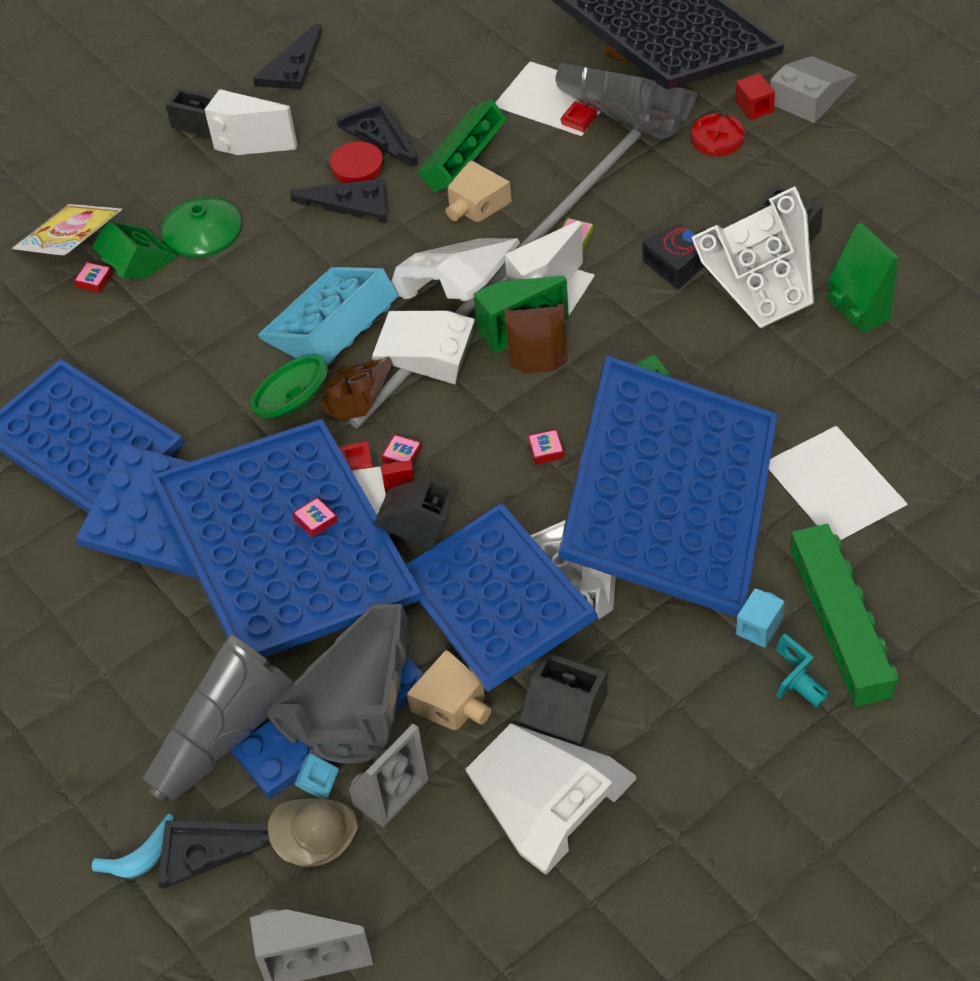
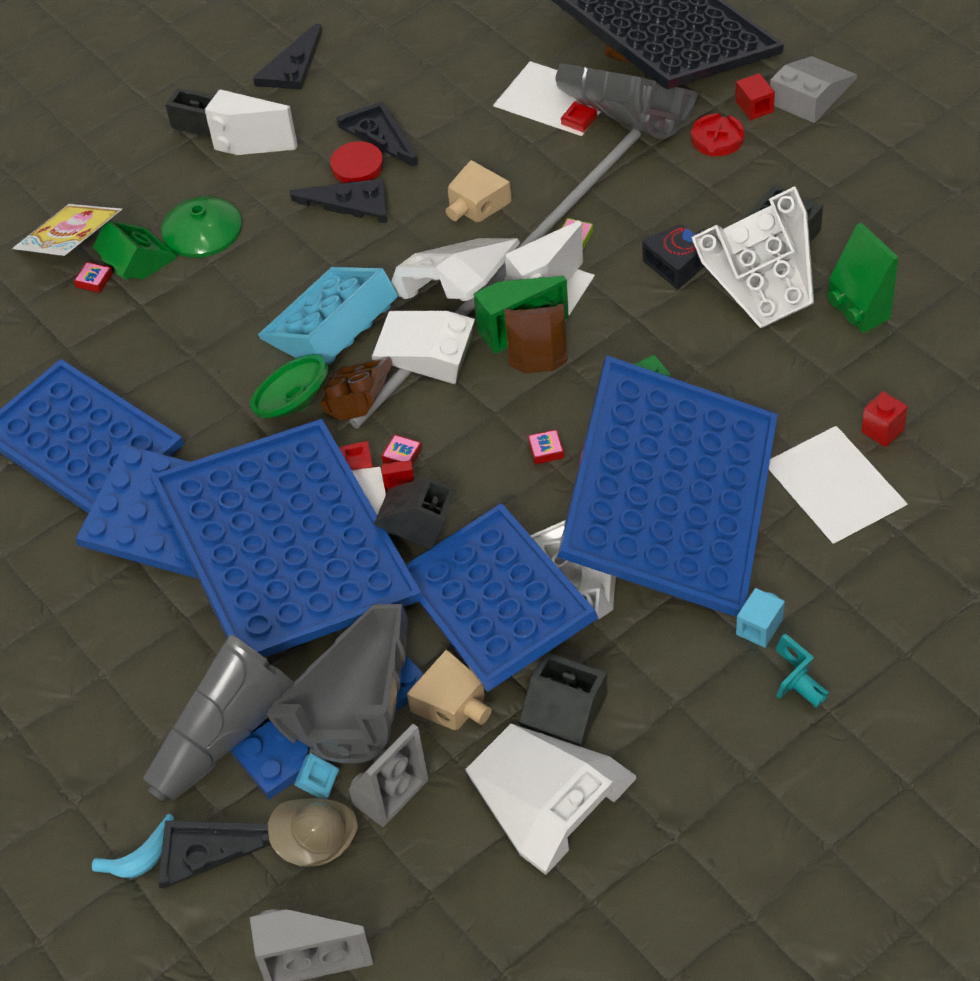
tile [292,497,337,538] -> none
green brick [417,98,507,193] -> none
green brick [790,523,899,707] -> none
none -> red brick [861,391,908,447]

